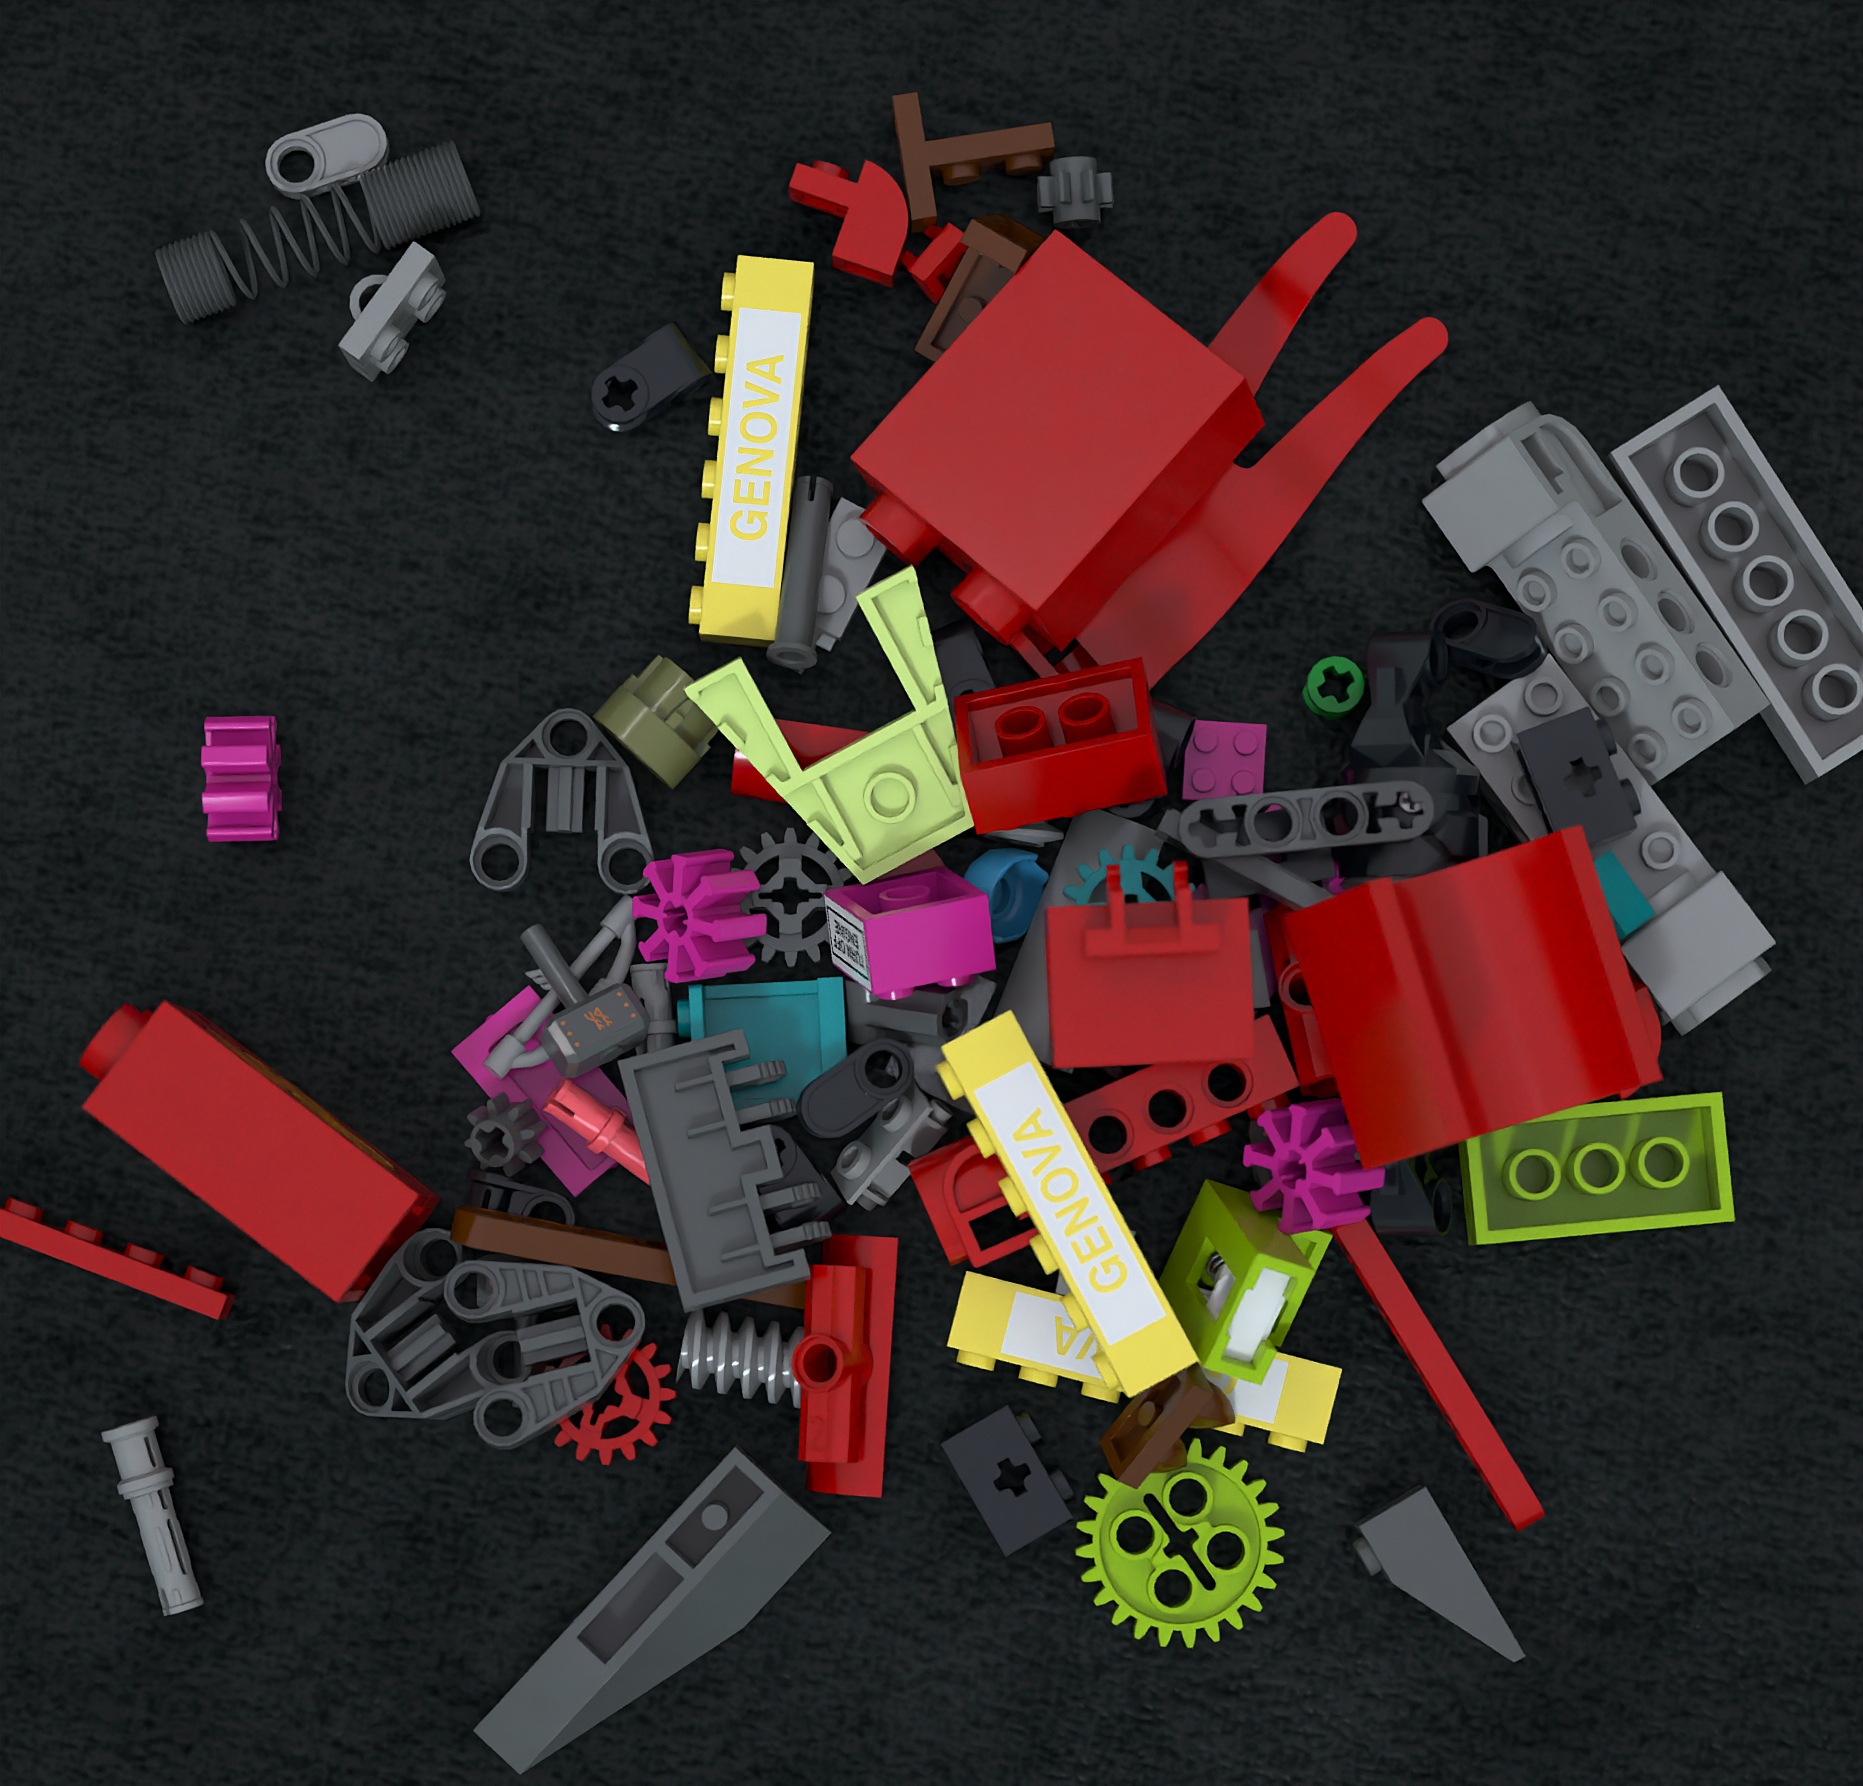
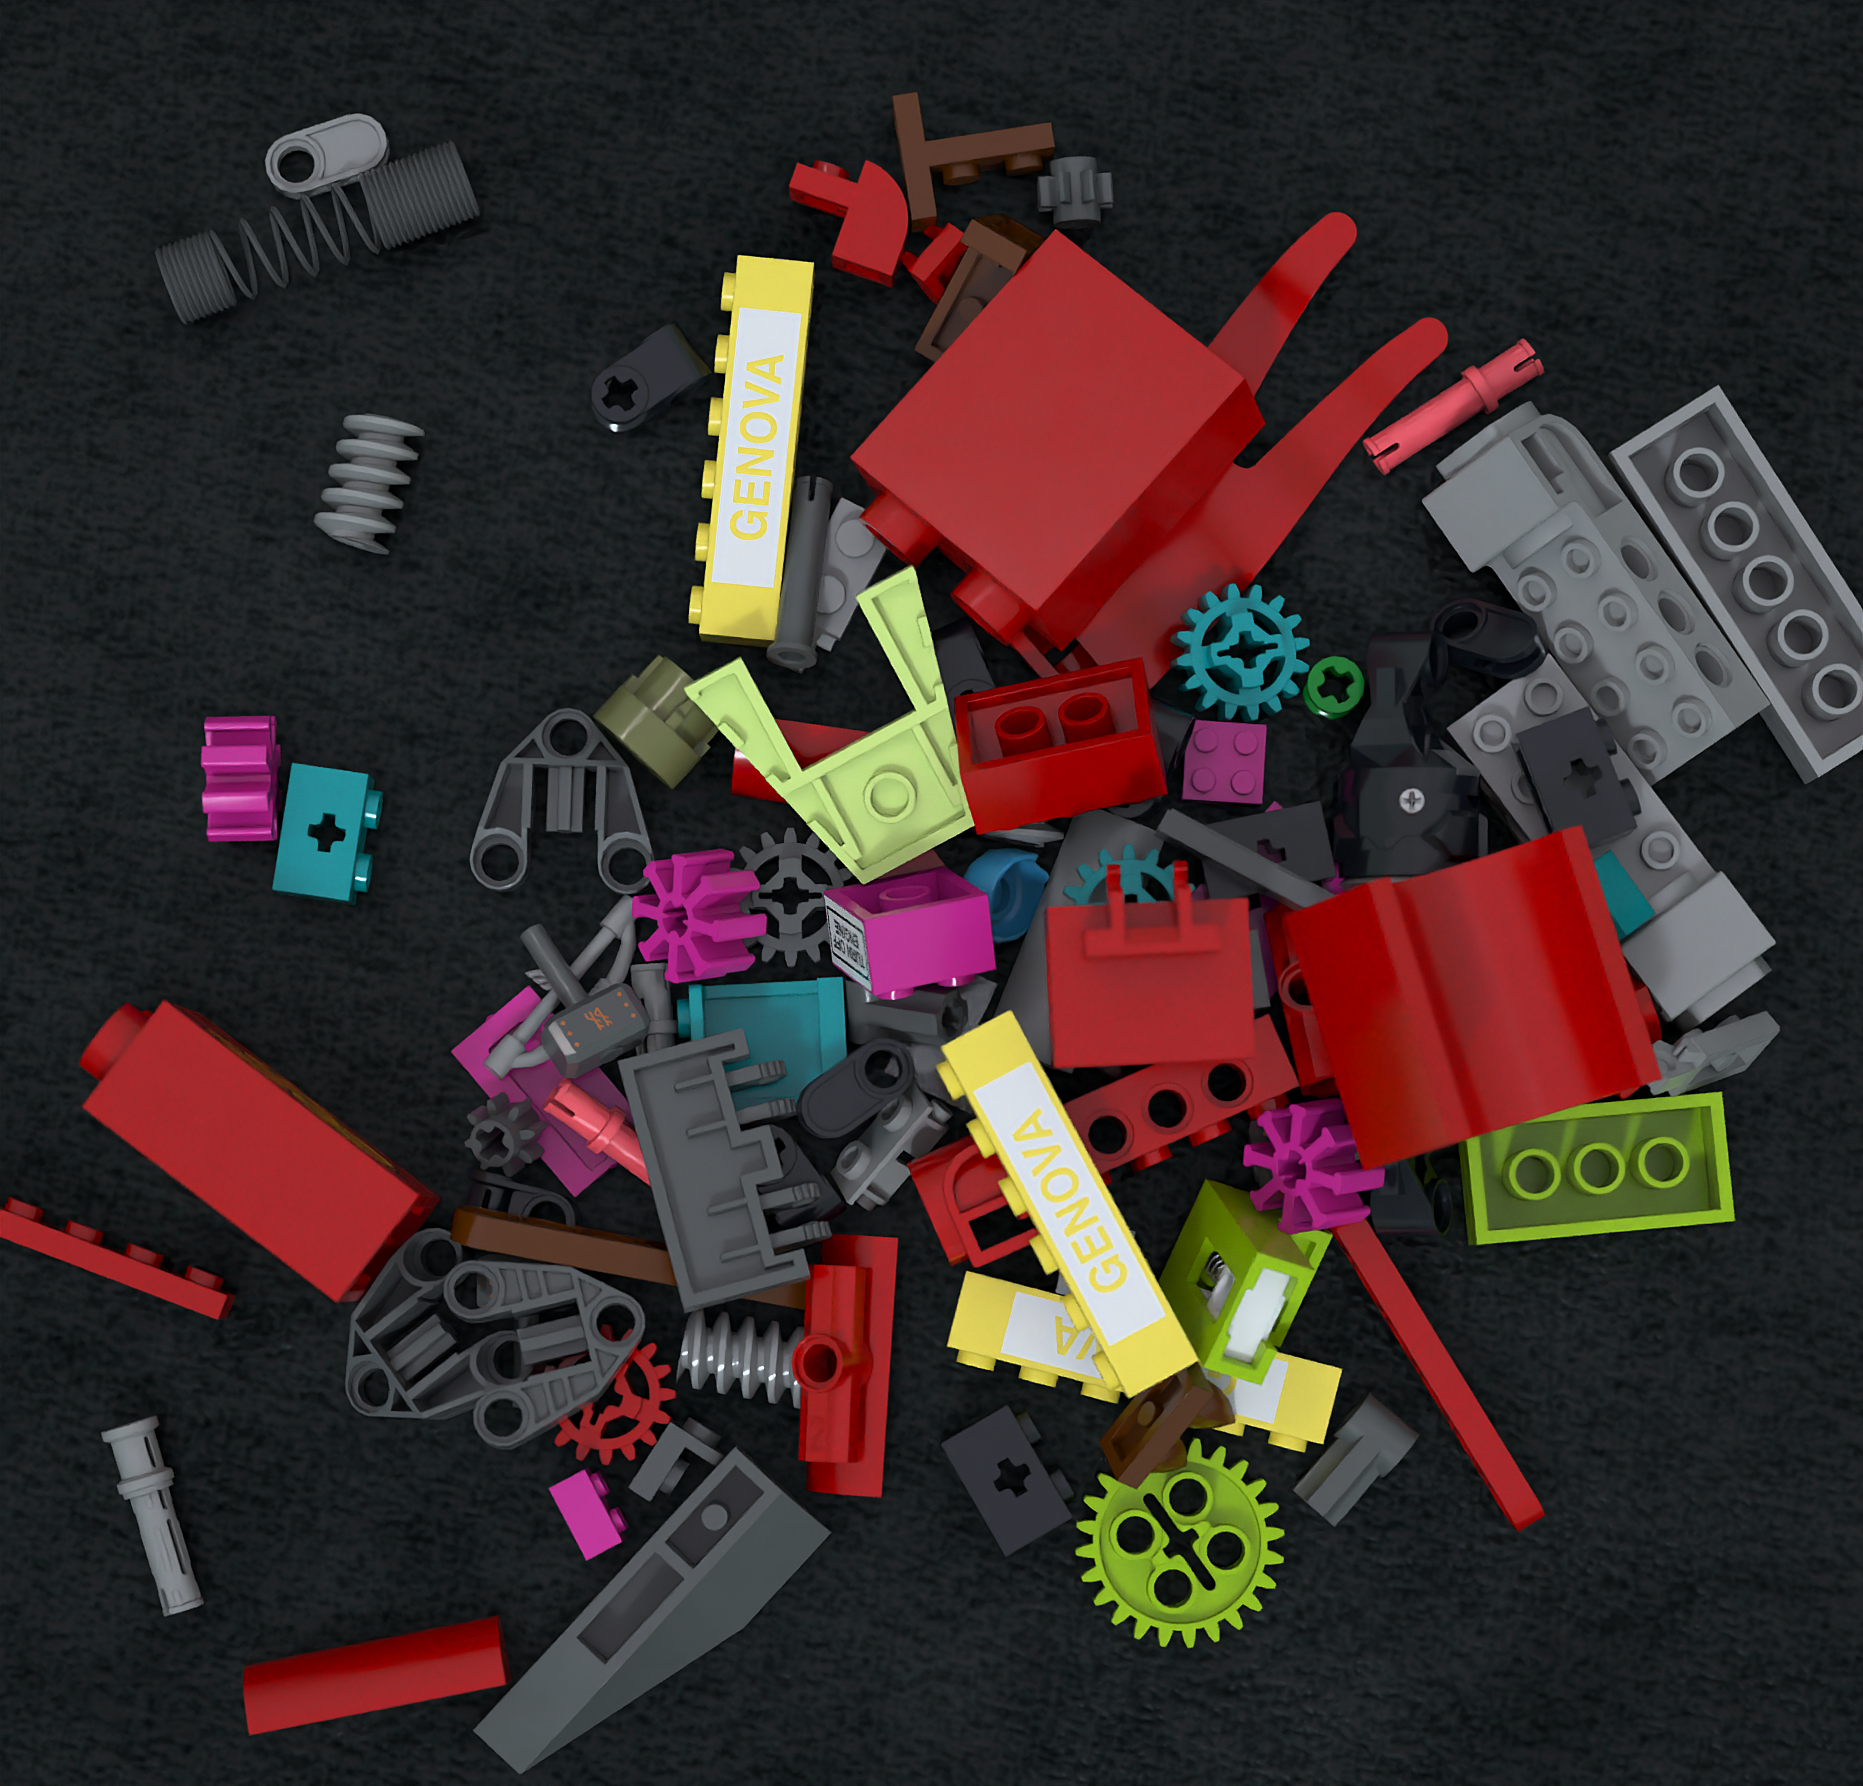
light grey plate [338,241,446,382] -> none
dark grey beam [1177,780,1434,859] -> none
dark grey slope [1352,1484,1525,1663] -> none
none -> red brick [243,1615,512,1735]
none -> teal brick [272,763,383,905]
none -> light grey piece [314,414,425,554]
none -> dark pink piece [549,1466,629,1561]
none -> dark grey bracket [628,1417,726,1502]
none -> teal gear [1170,583,1310,723]
none -> dark grey piece [1292,1392,1419,1527]
none -> coral pin [1363,338,1545,475]
none -> light grey hinge [1647,1011,1780,1097]

